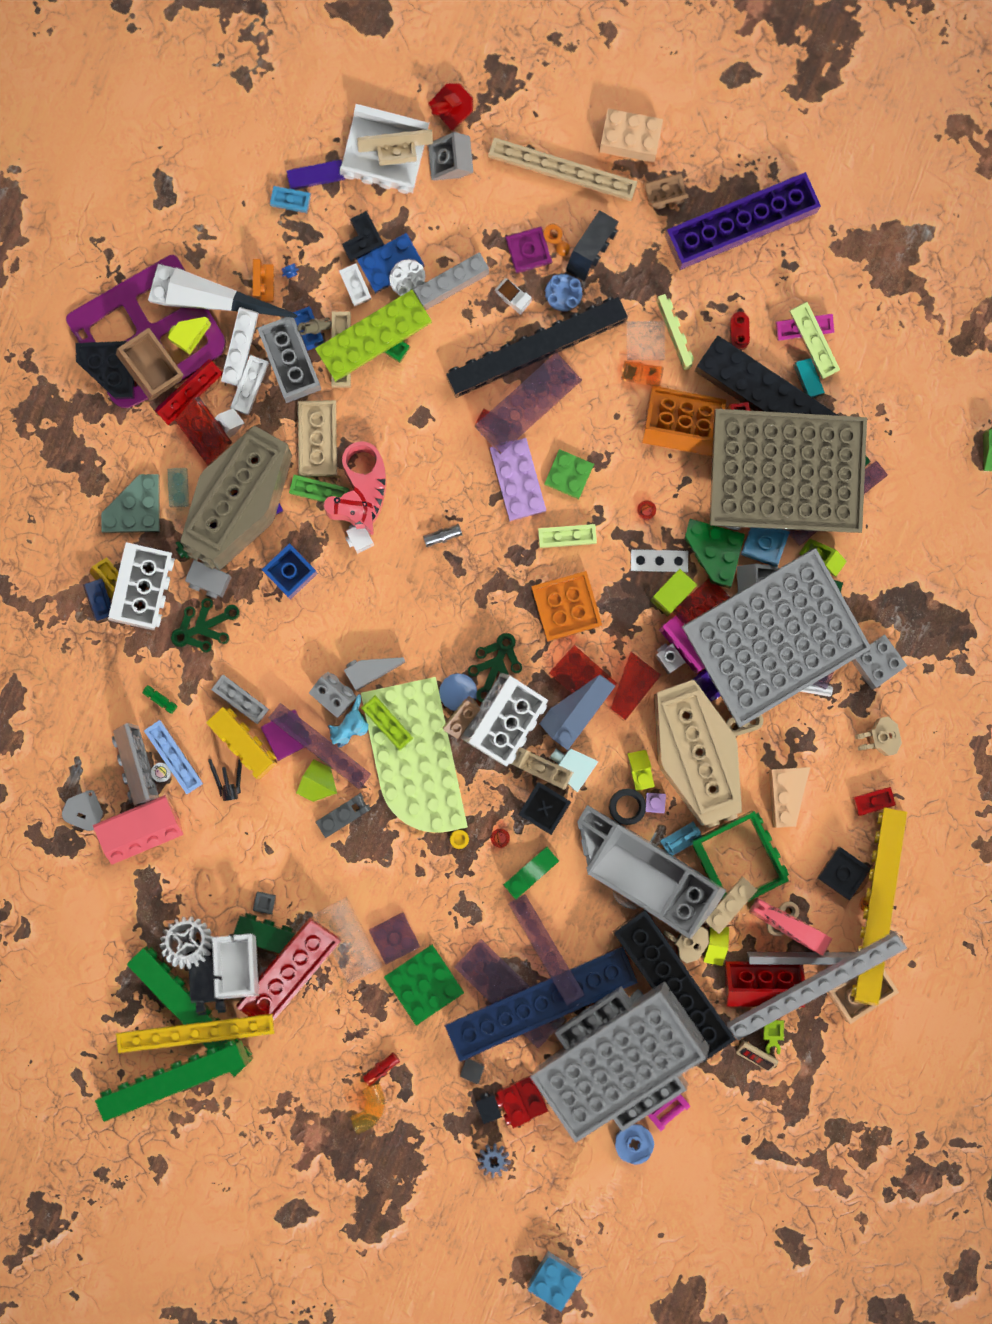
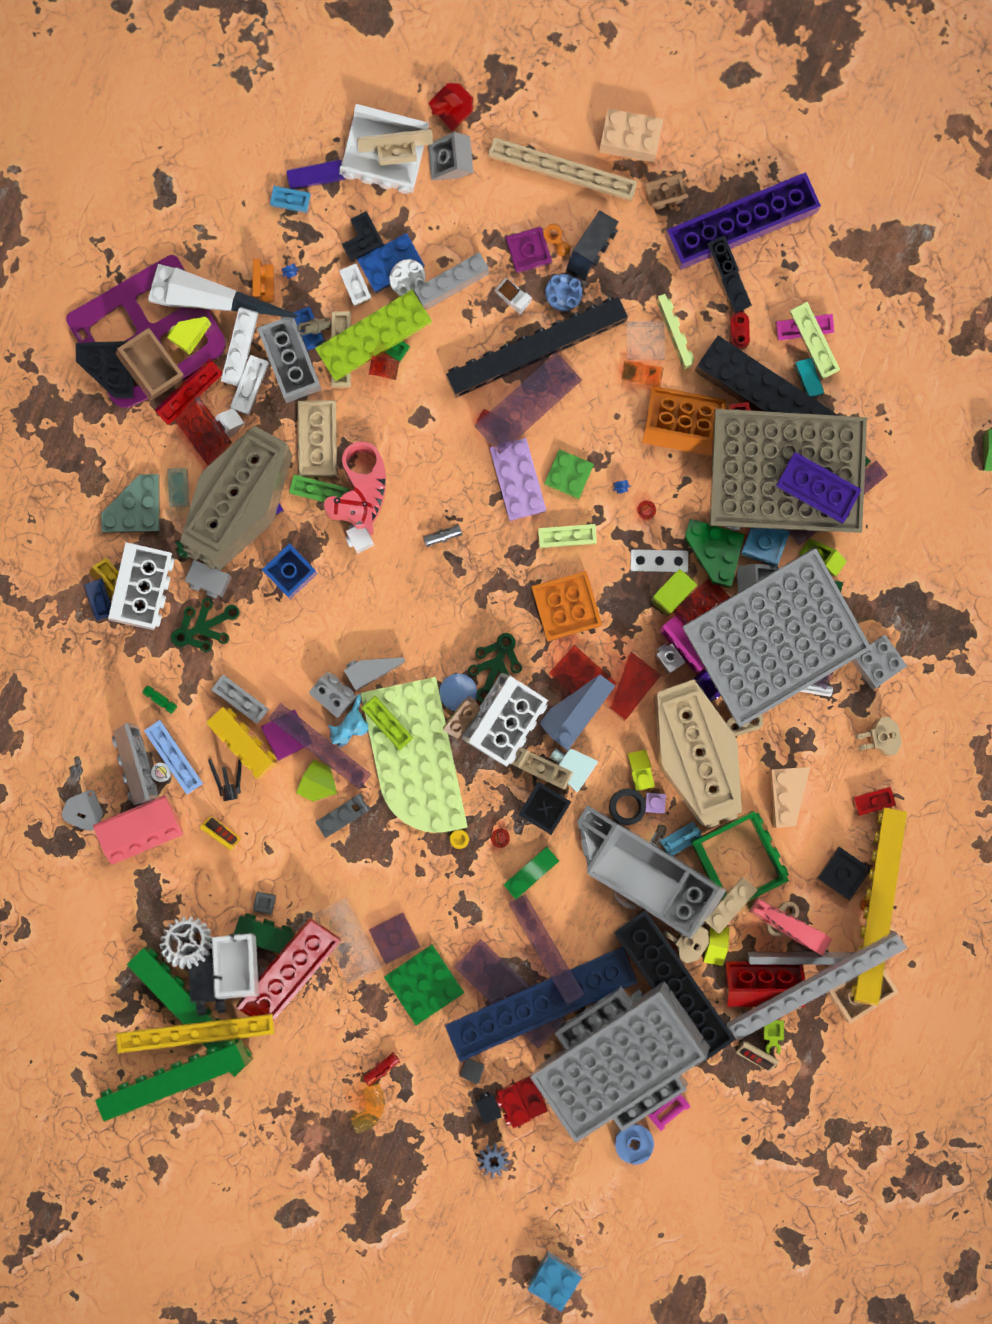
none -> slope [200,816,241,850]
none -> clear red brick [369,356,400,380]
none -> blue plate [612,480,631,494]
none -> black slope [707,235,752,314]
none -> dark purple plate [775,452,862,524]

